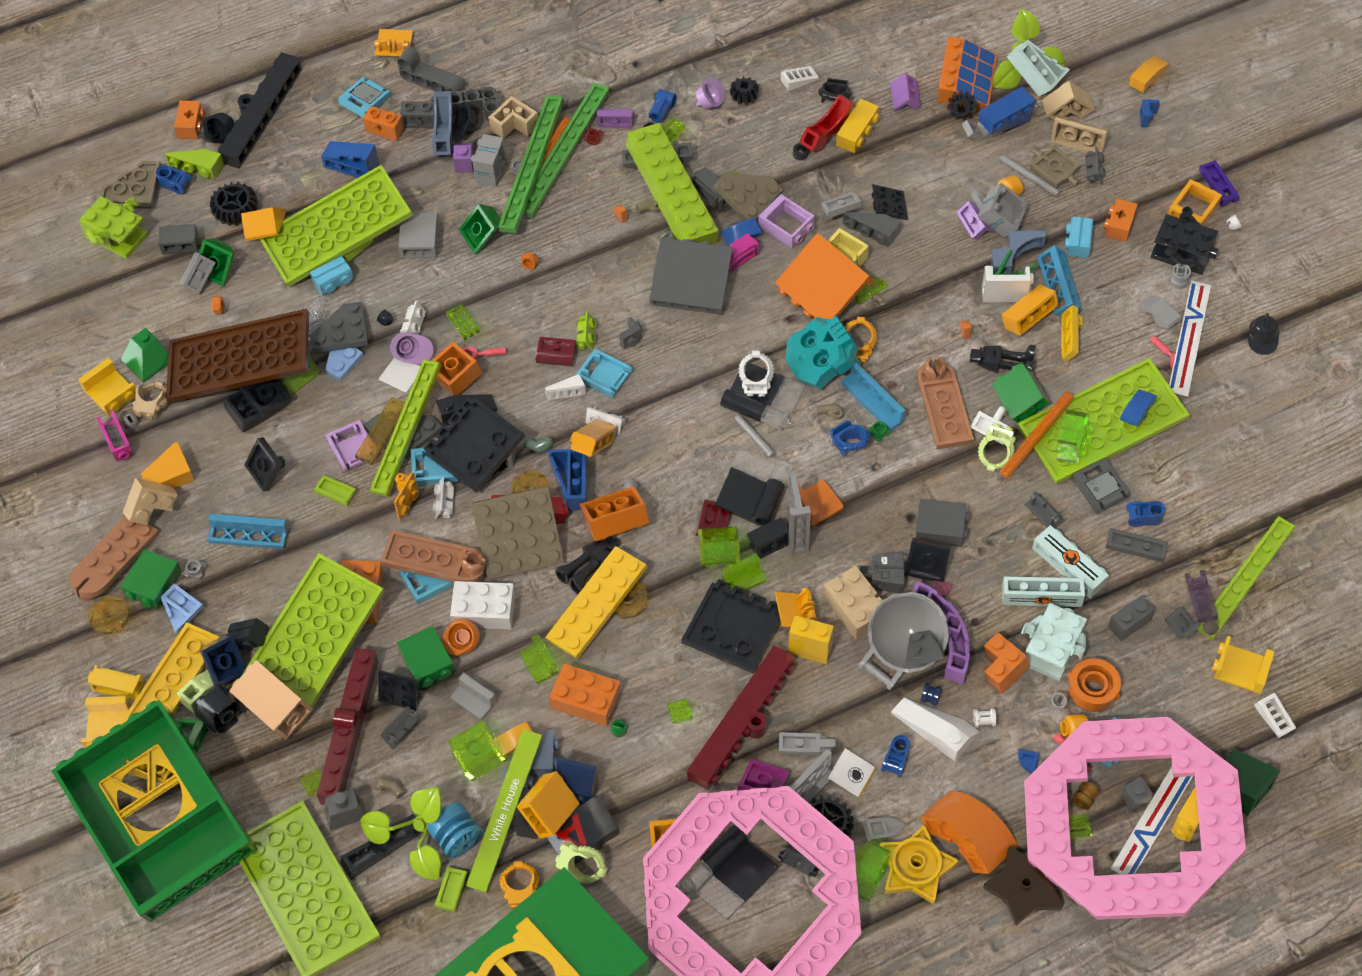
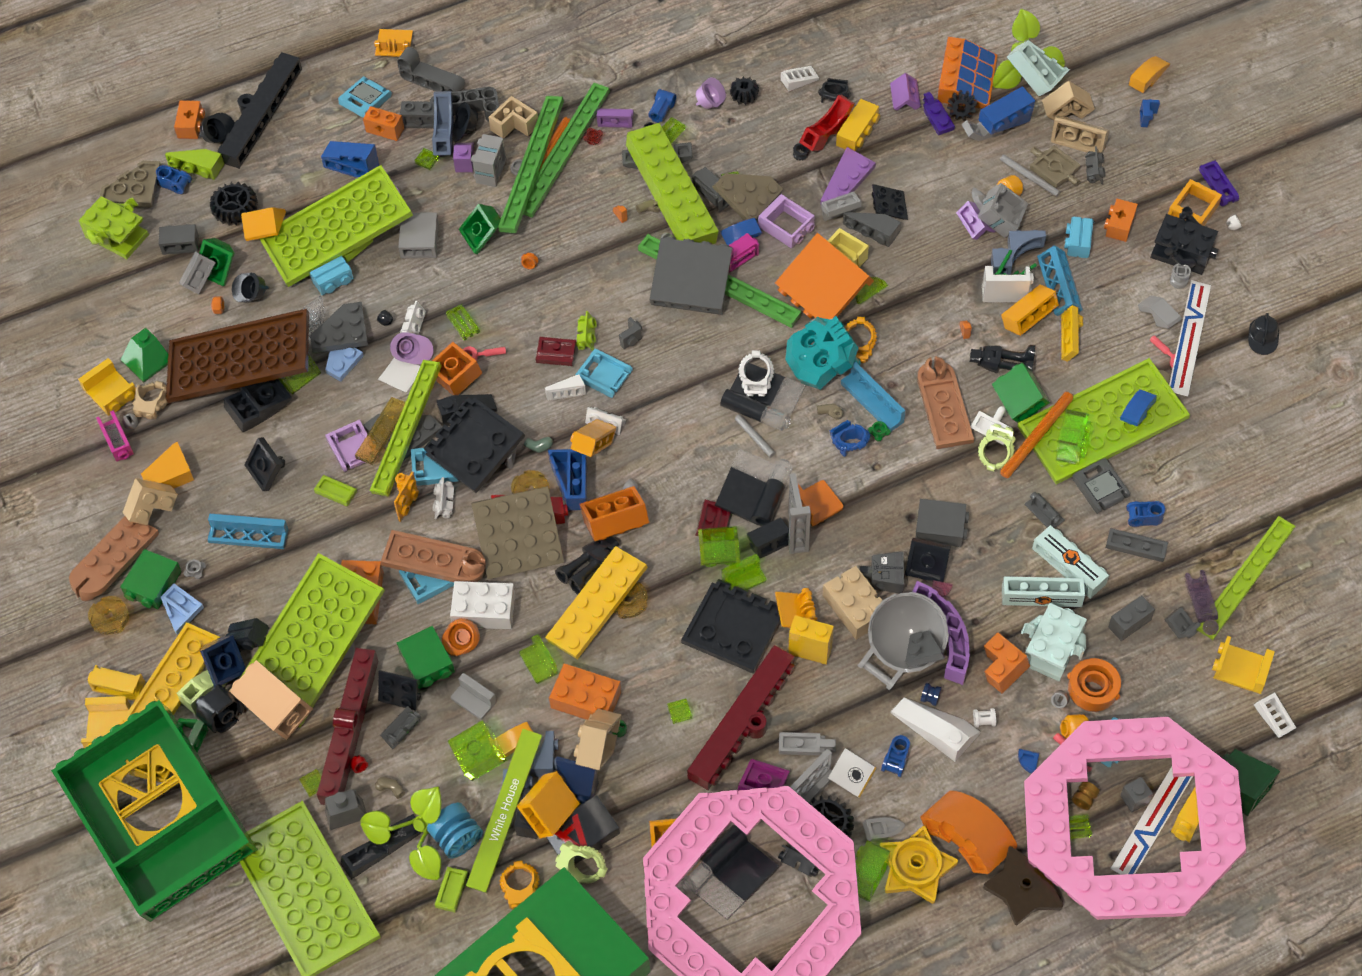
none -> black piece [231,272,269,302]
none -> red hinge [350,755,368,773]
none -> clear neon green tile [415,148,439,170]
none -> tan piece [574,709,621,770]
none -> bright green plate [638,234,801,328]
none -> medium lavender wing [820,147,876,204]
none -> dark purple hinge [923,92,955,135]

